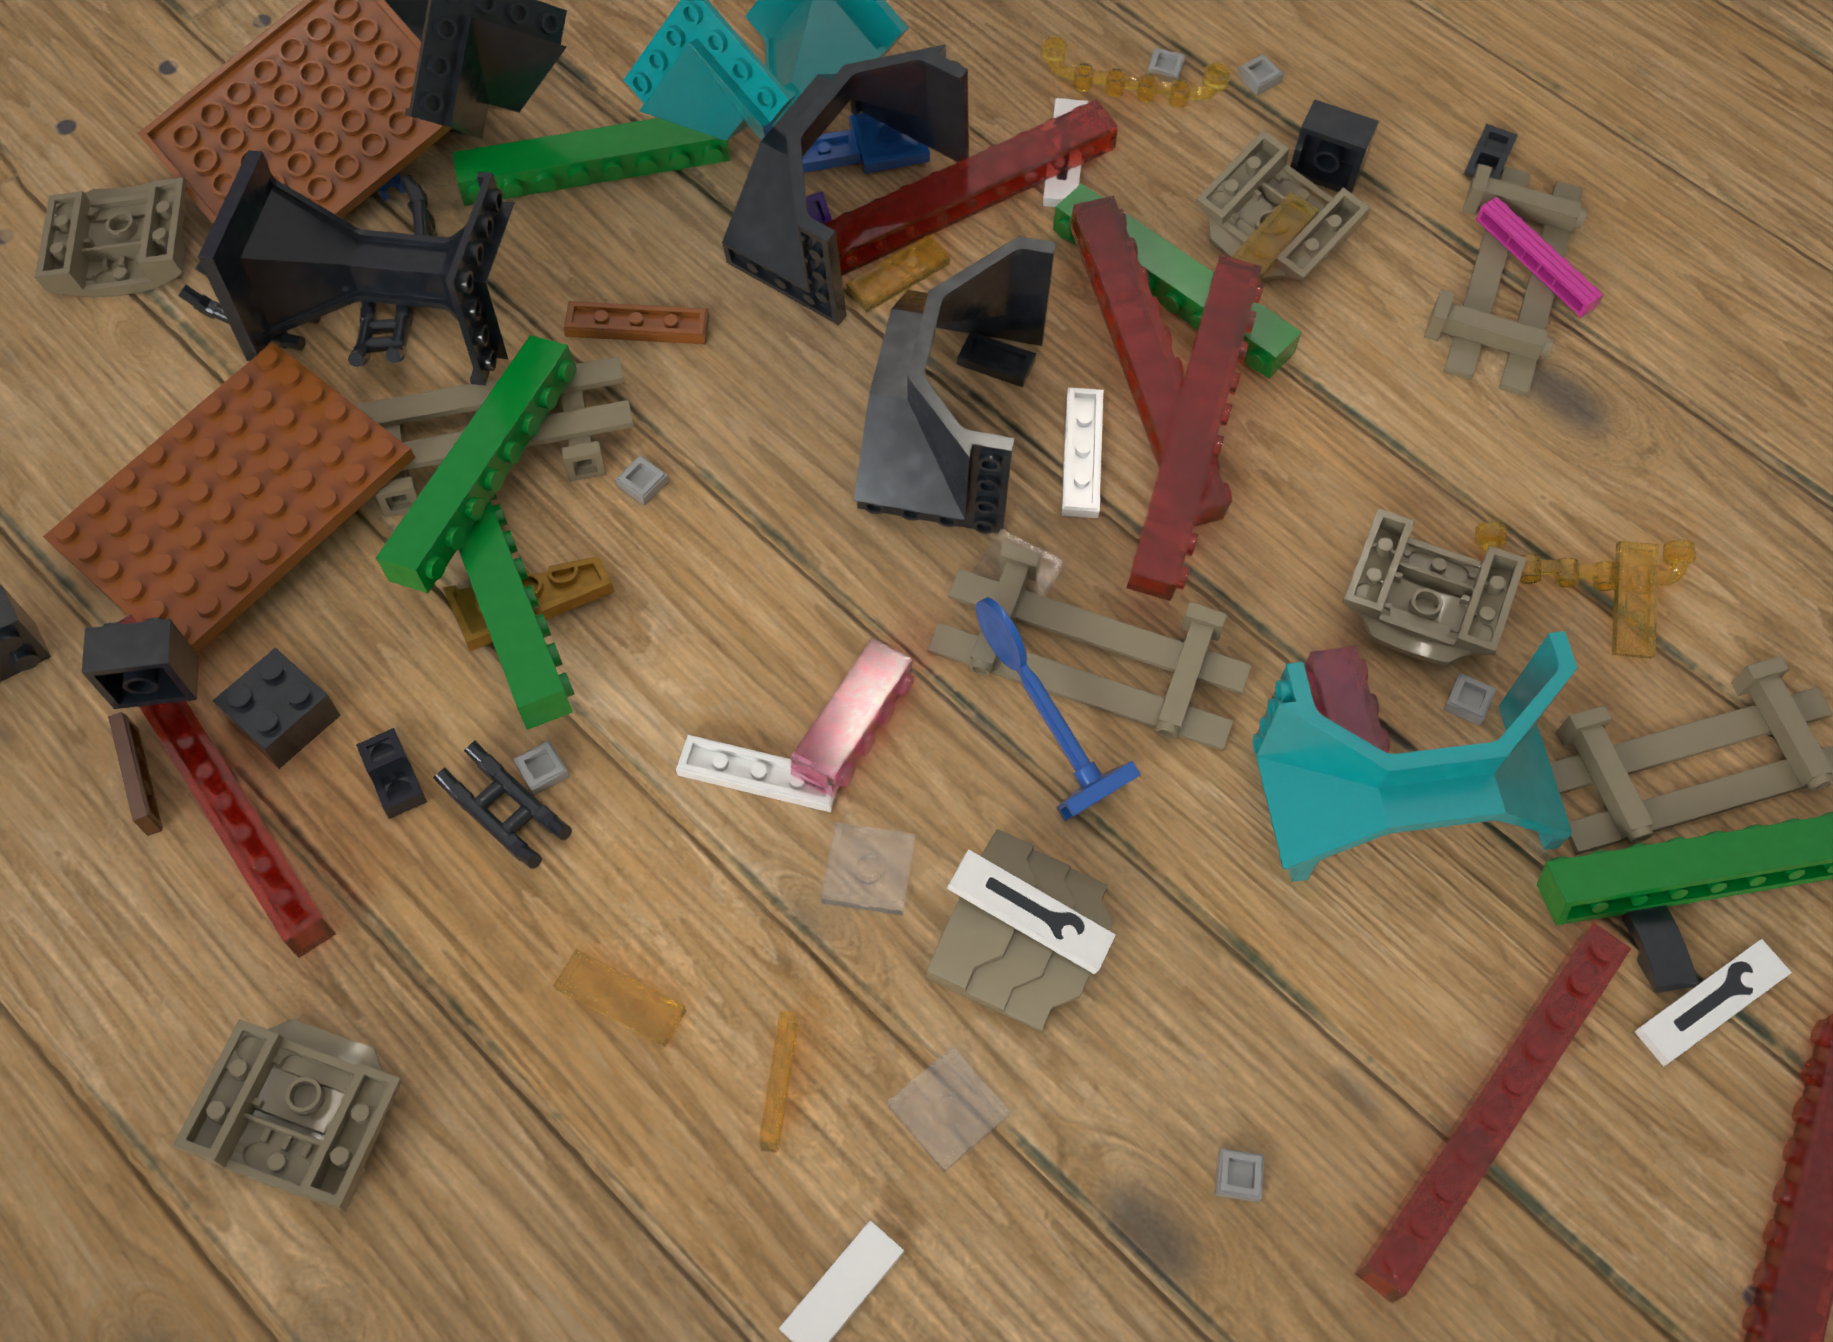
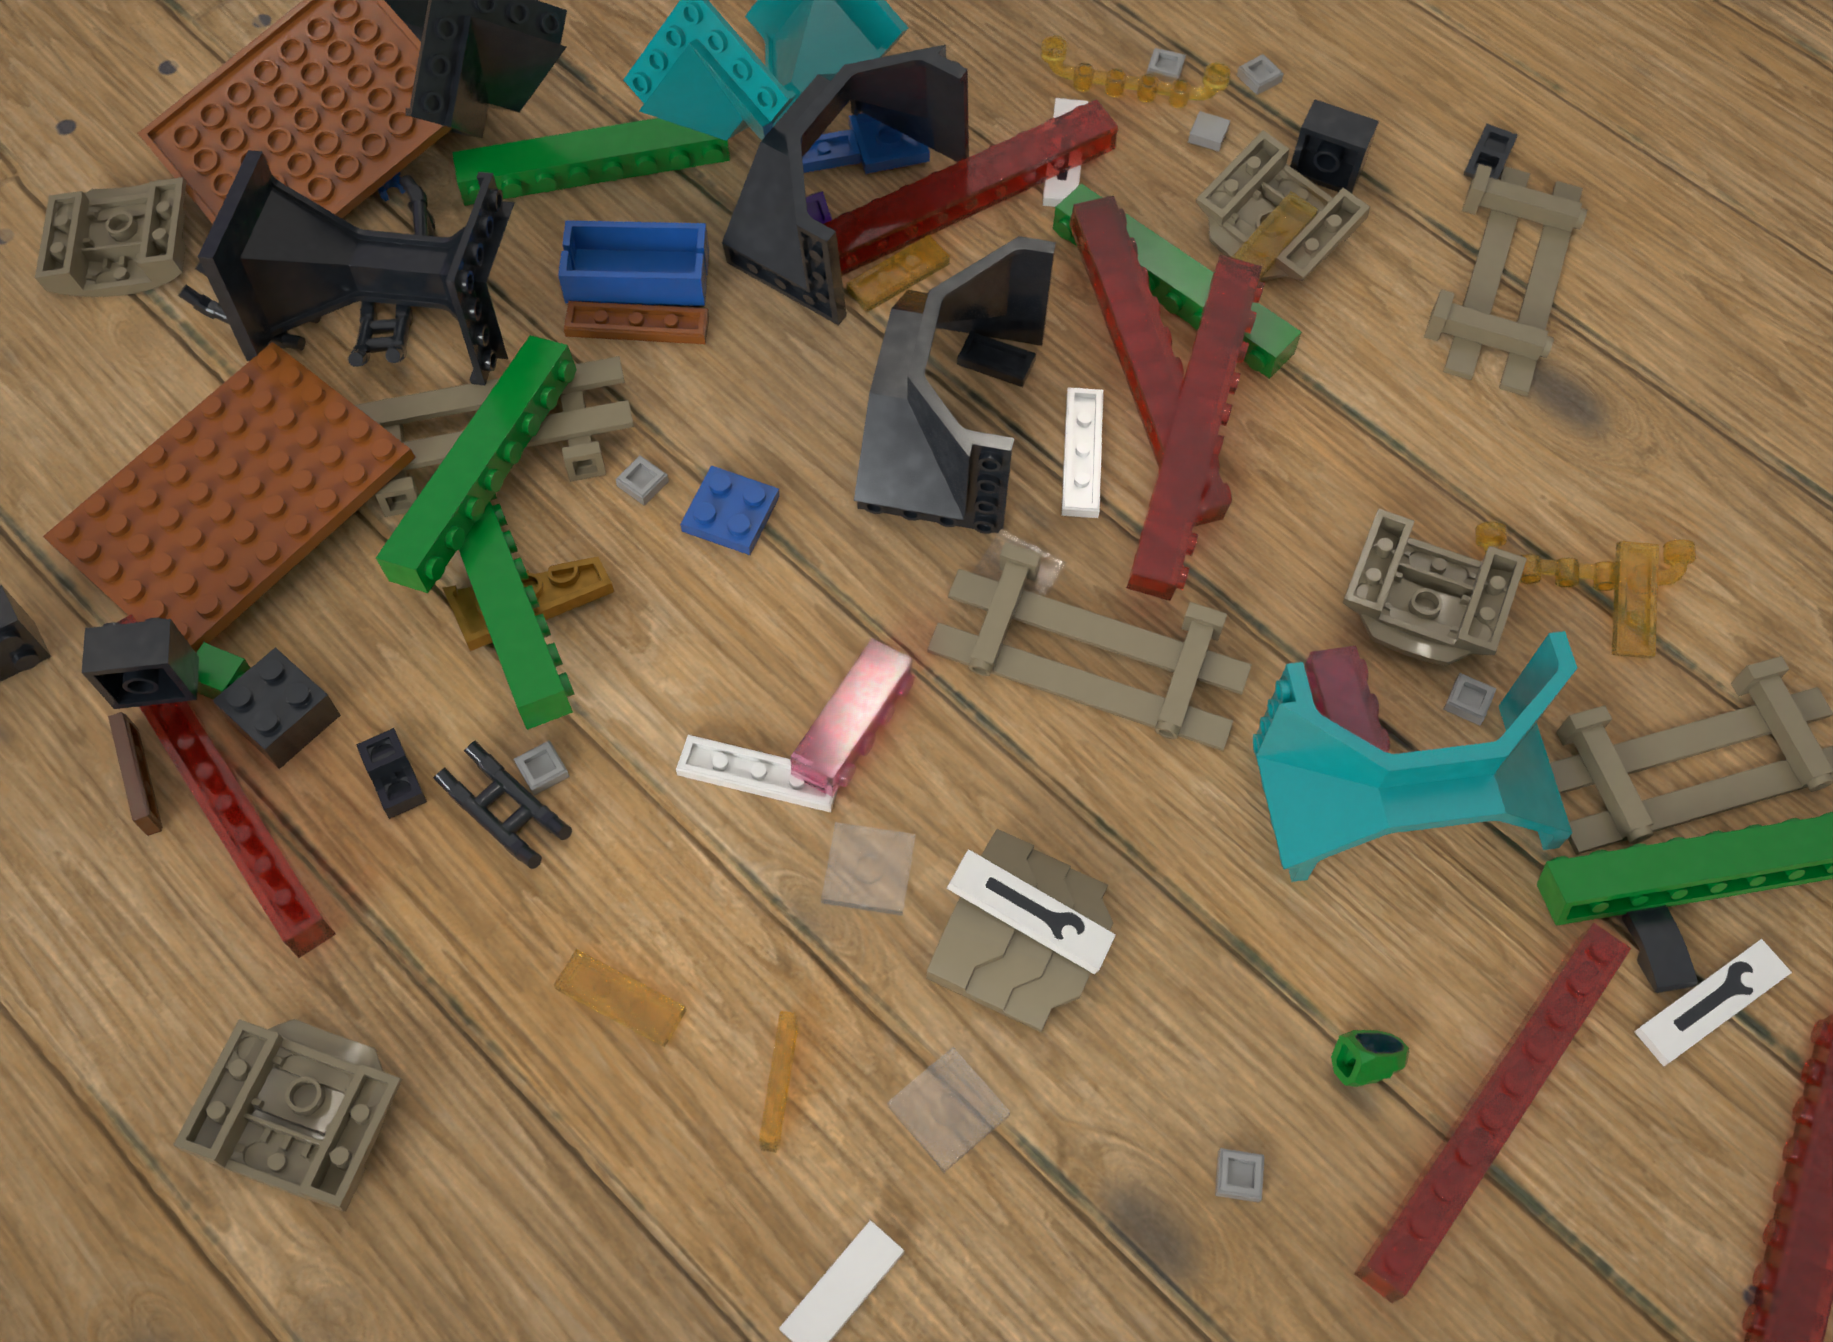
blue piece [975,597,1141,821] -> none
dark pink piece [1476,197,1603,318] -> none
none -> green brick [196,642,251,700]
none -> blue piece [558,220,709,306]
none -> blue plate [680,465,780,555]
none -> light grey tile [1188,111,1231,151]
none -> green rock [1331,1030,1409,1087]

